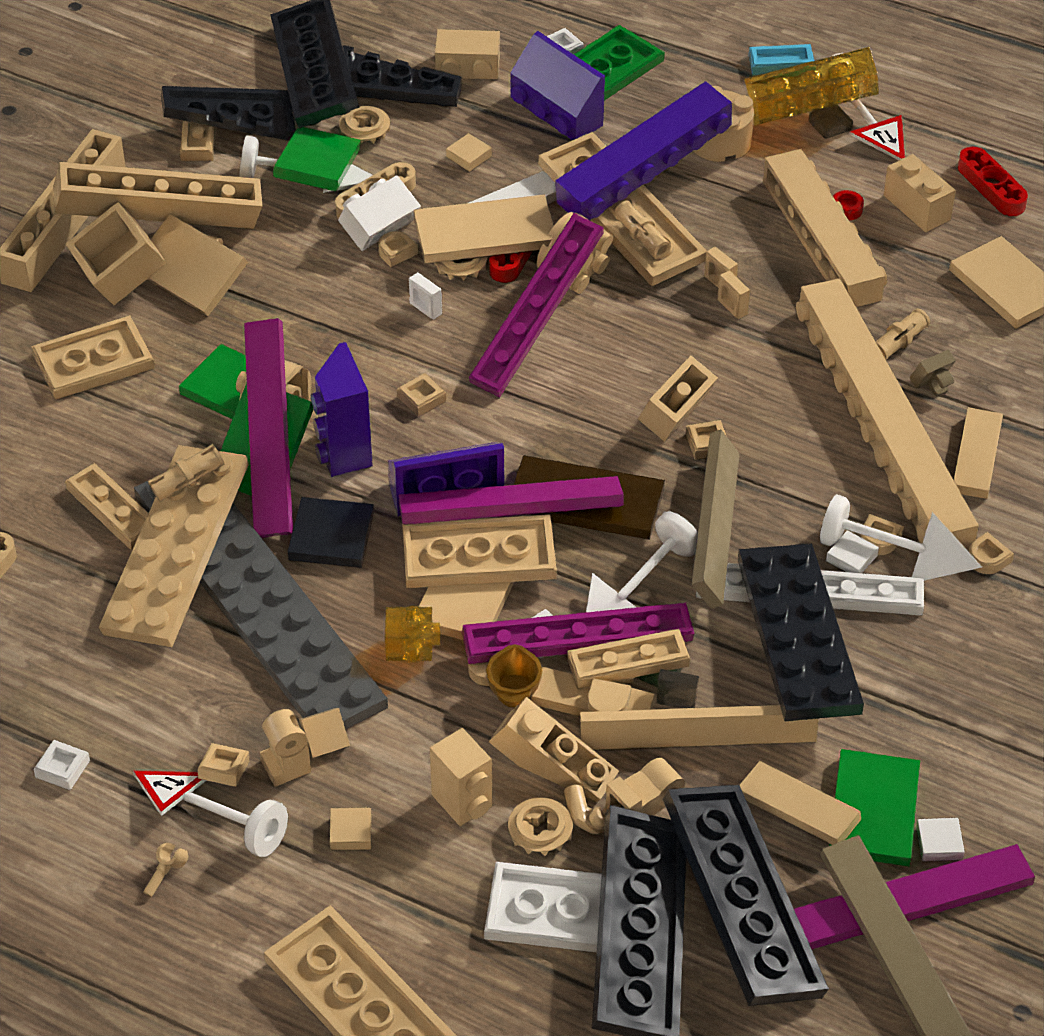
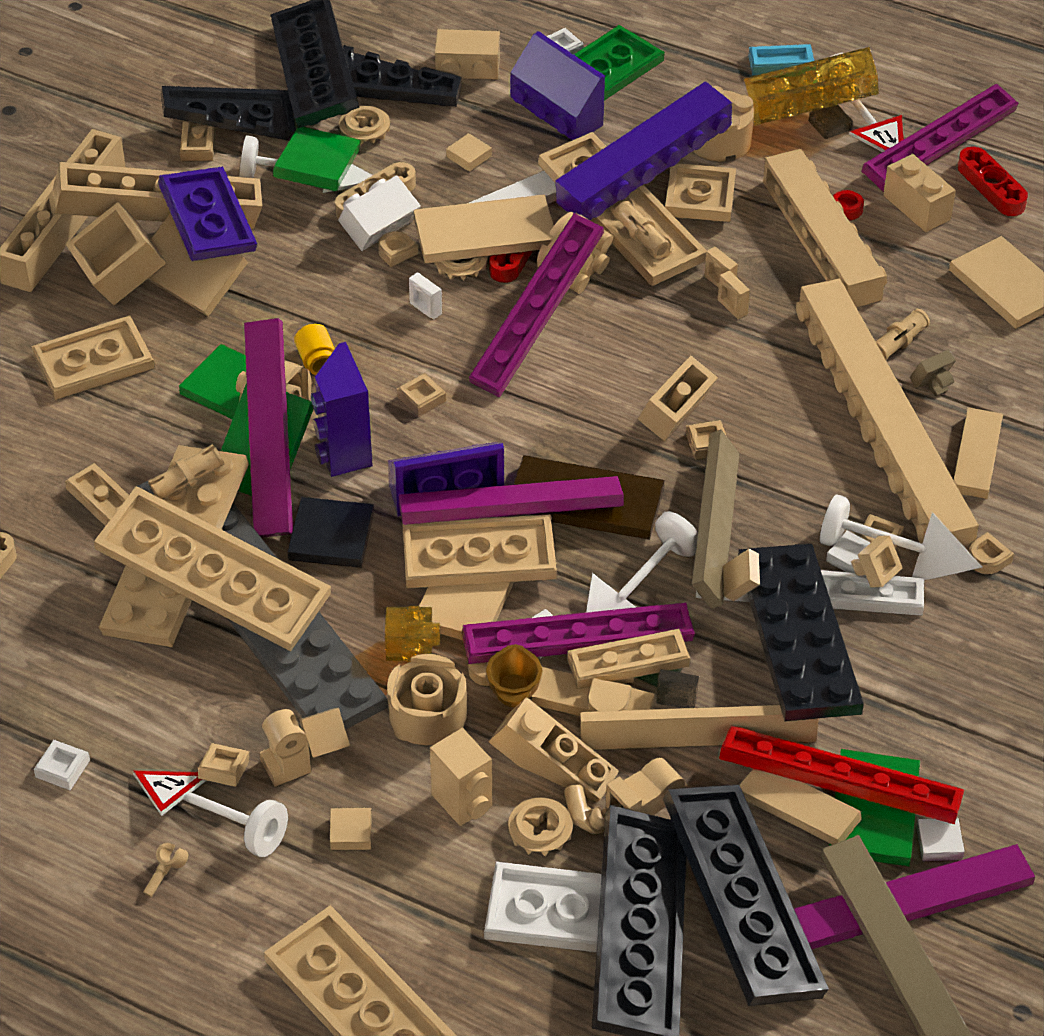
none -> tan plate [94,486,331,651]
none -> dark purple tile [158,166,257,261]
none -> yellow brick [294,324,335,375]
none -> tan brick [387,654,467,745]
none -> tan plate [665,163,736,222]
none -> red tile [719,725,964,825]
none -> tan tile [723,549,760,601]
none -> tan tile [851,536,902,588]
none -> magenta tile [861,83,1019,192]

